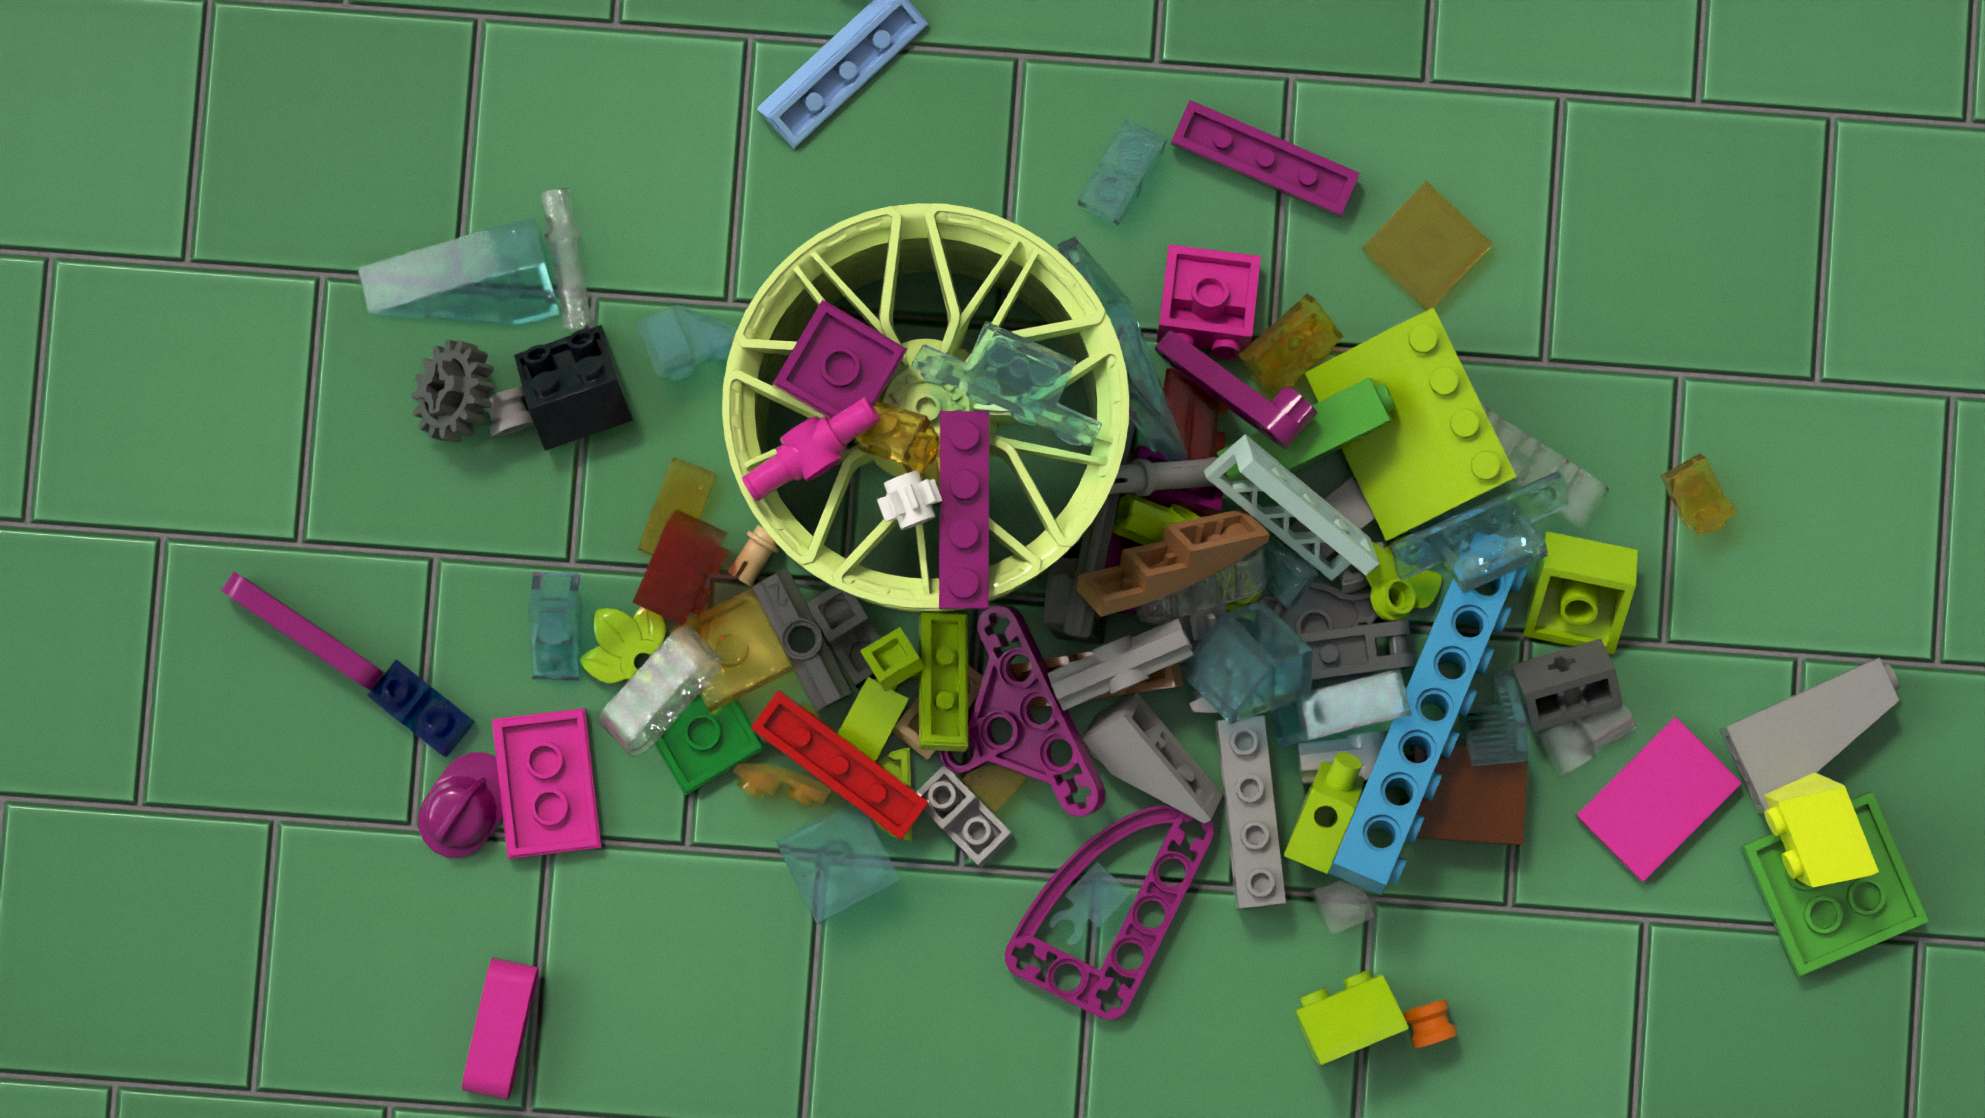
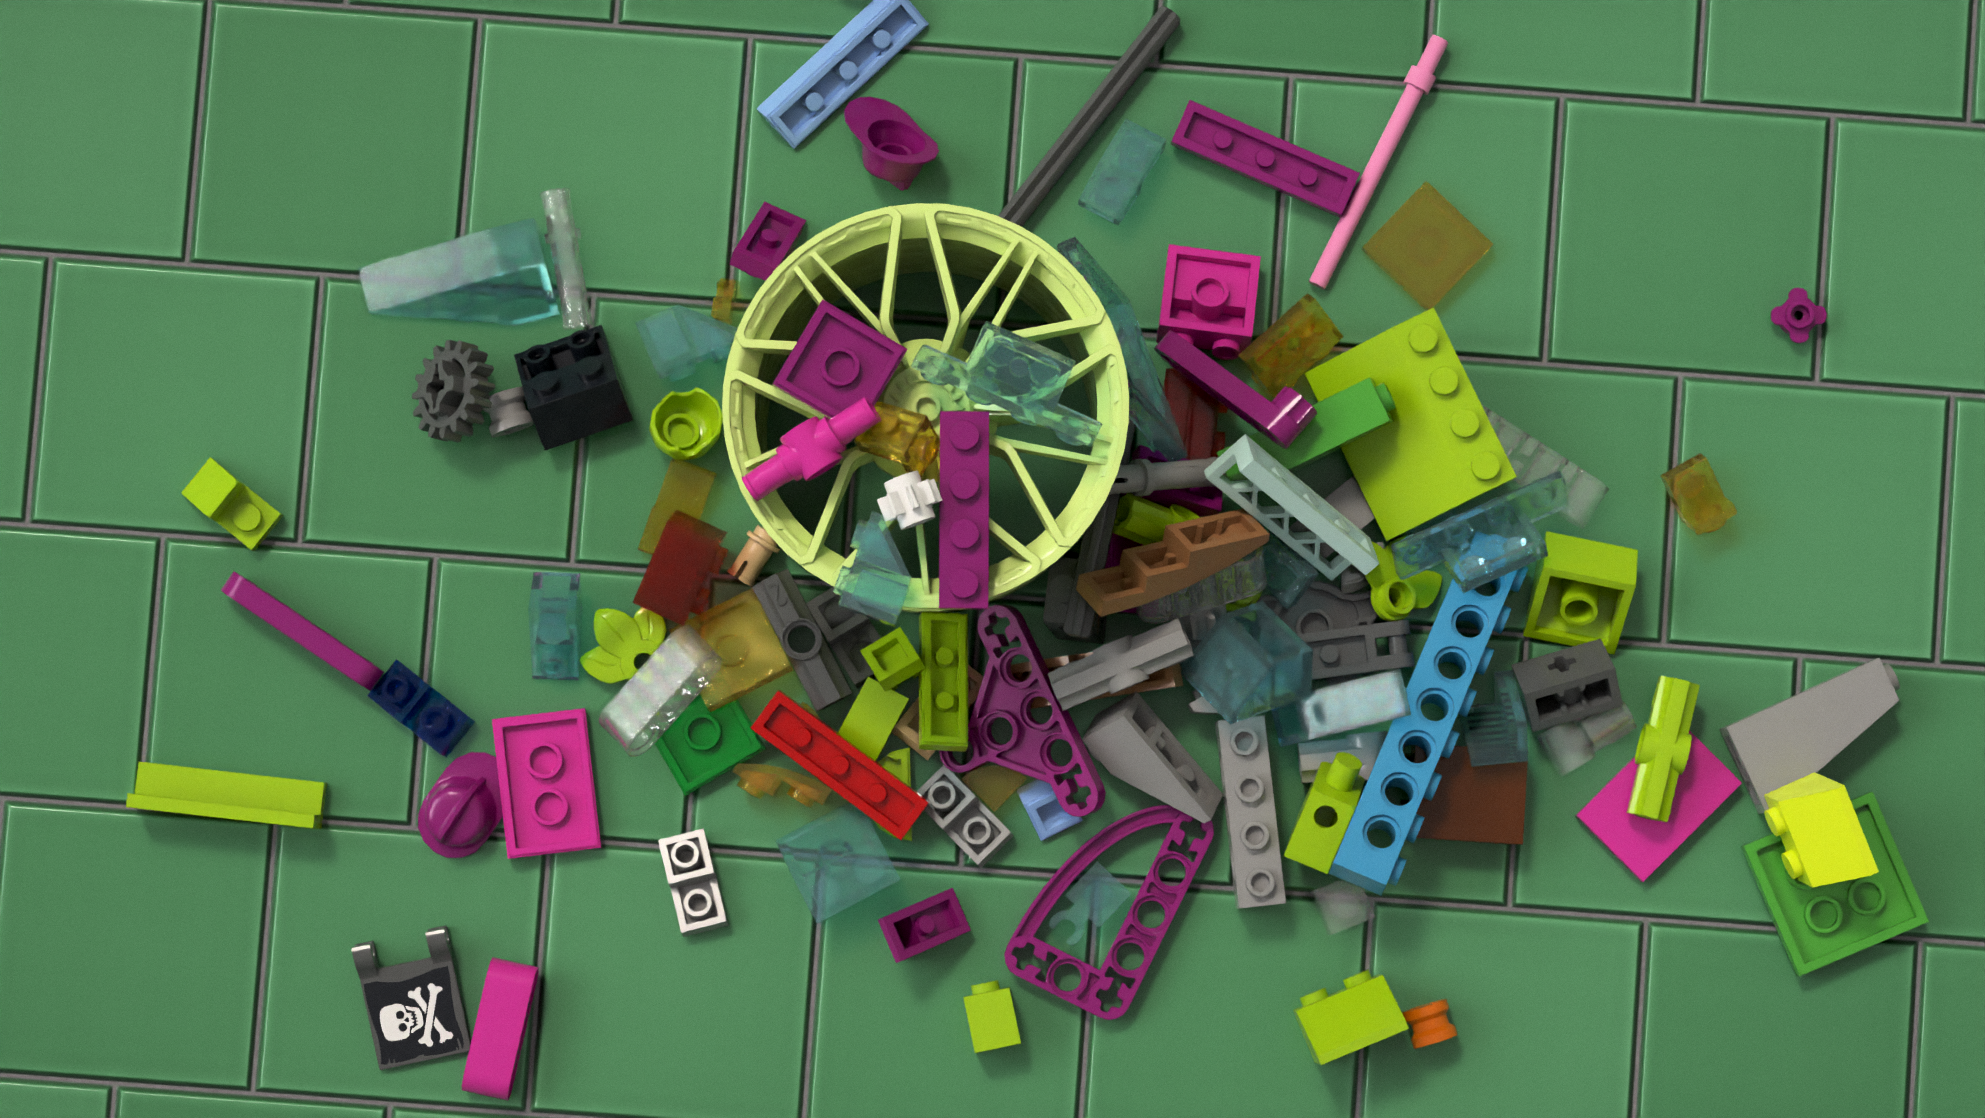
none -> lime fence [126,762,327,829]
none -> lime slope [181,457,284,551]
none -> flag [351,925,471,1070]
none -> lime hair [649,387,723,460]
none -> light grey slope [658,828,729,937]
none -> clear yellow tile [711,278,737,326]
none -> magenta slope [729,201,806,281]
none -> clear light blue slope [833,511,912,627]
none -> magenta piece [844,97,939,191]
none -> magenta slope [878,888,971,963]
none -> lime brick [963,980,1021,1053]
none -> dark grey axle [998,6,1180,227]
none -> light blue slope [1017,779,1083,841]
none -> bright pink bar [1308,35,1448,290]
none -> lime piece [1626,676,1700,823]
none -> magenta plate [1770,288,1827,343]

